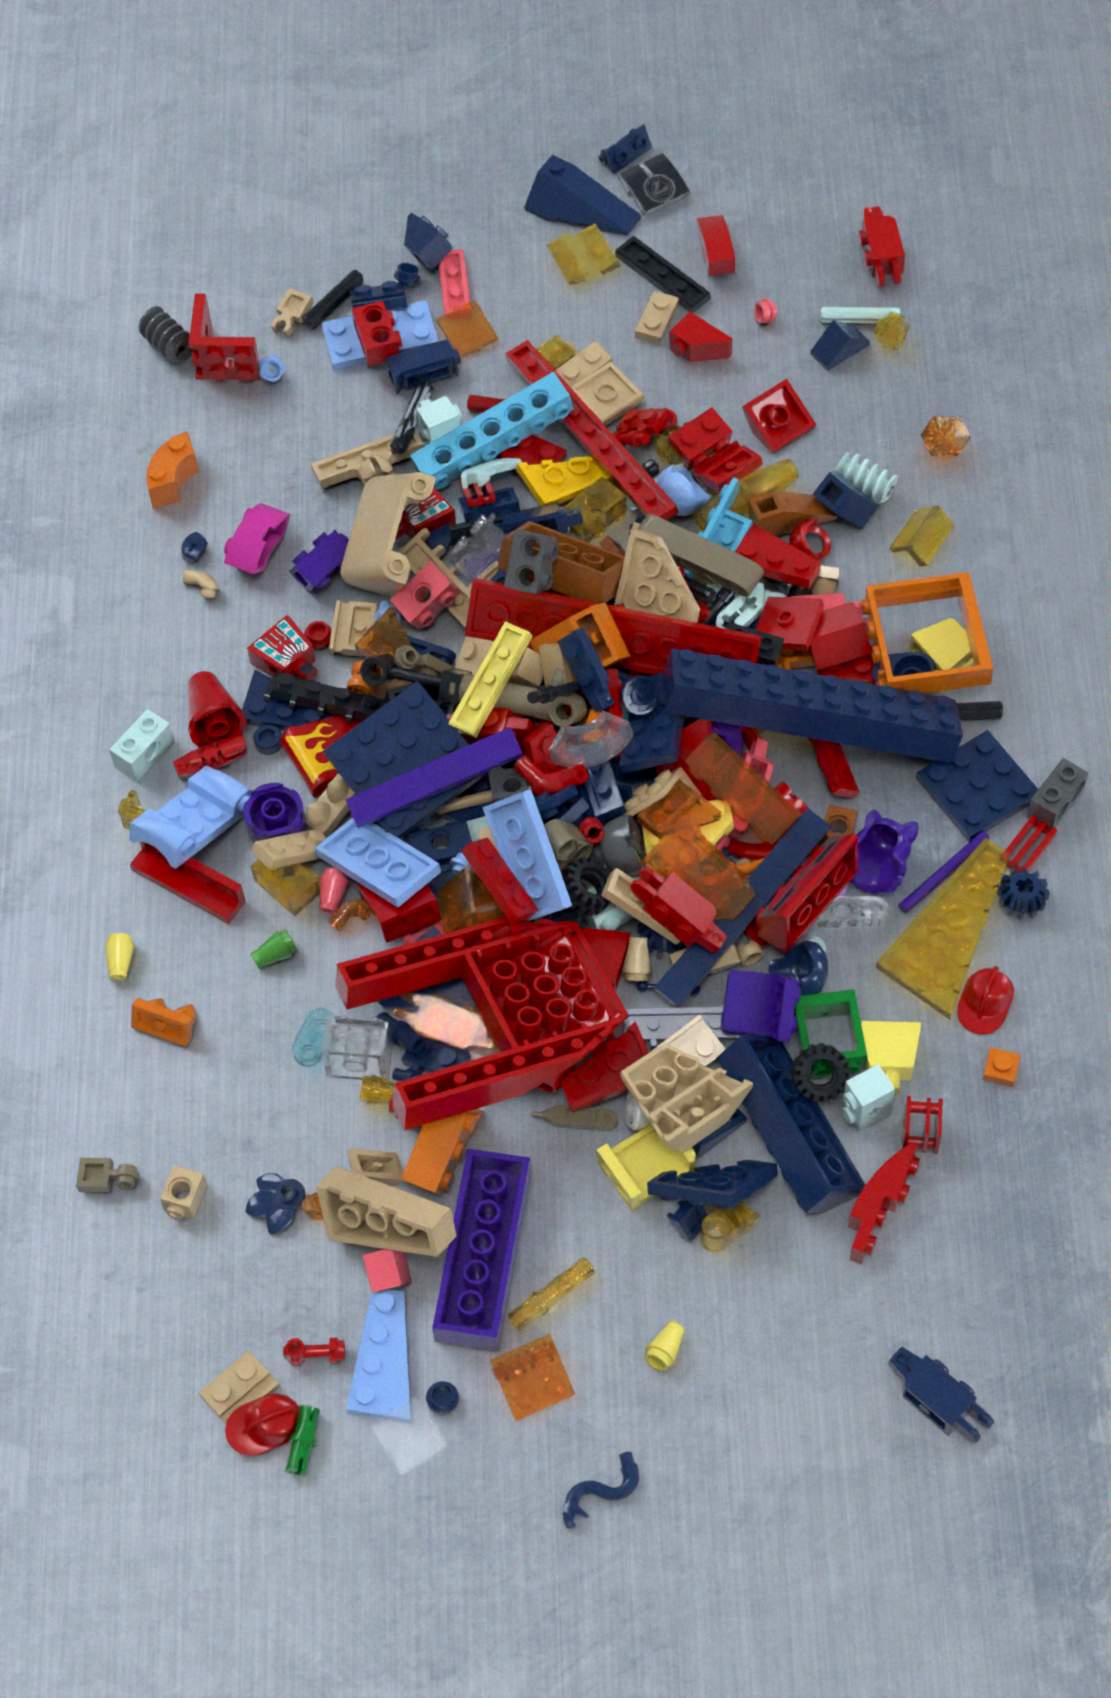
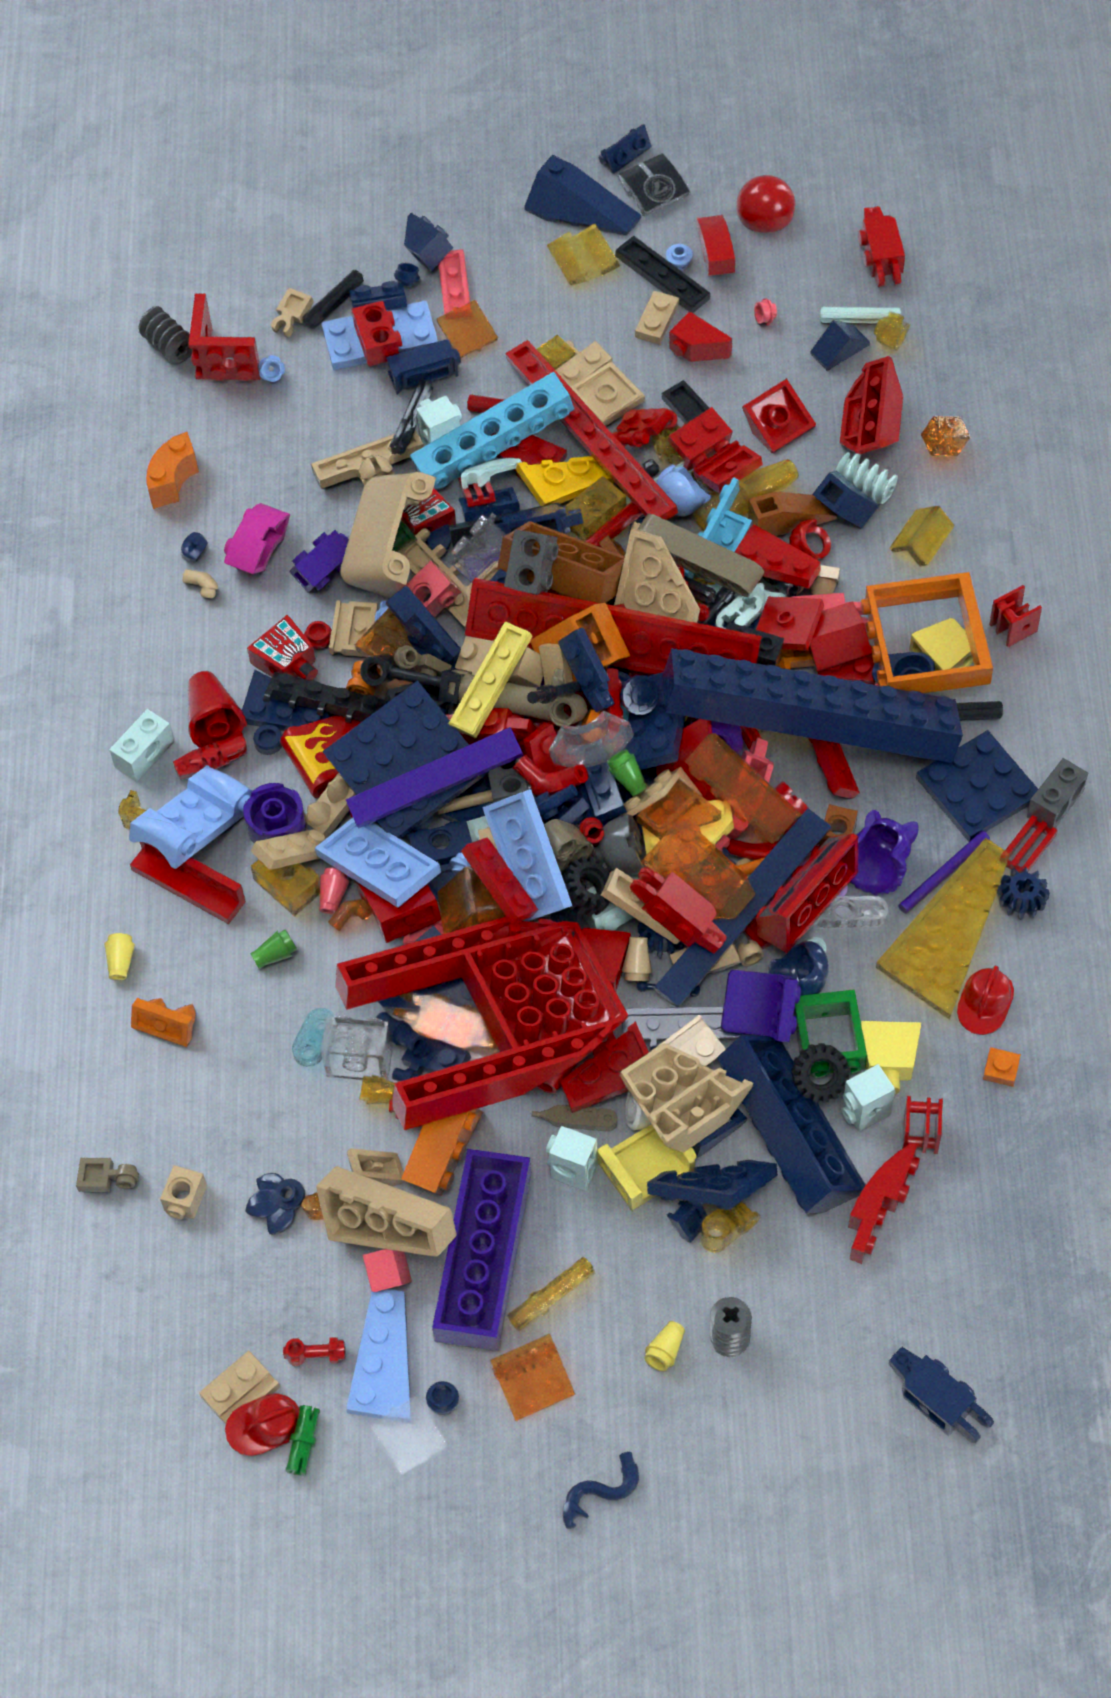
none -> dark blue bracket [386,586,461,668]
none -> dark green bush [392,520,417,552]
none -> light aqua brick [546,1126,598,1191]
none -> red axle [585,501,643,548]
none -> bright green cone [607,749,647,796]
none -> black tile [661,380,709,424]
none -> light blue plate [666,244,693,270]
none -> dark grey piece [709,1297,752,1357]
none -> red piece [736,175,796,233]
none -> red wedge [839,356,903,454]
none -> red piece [989,585,1042,647]

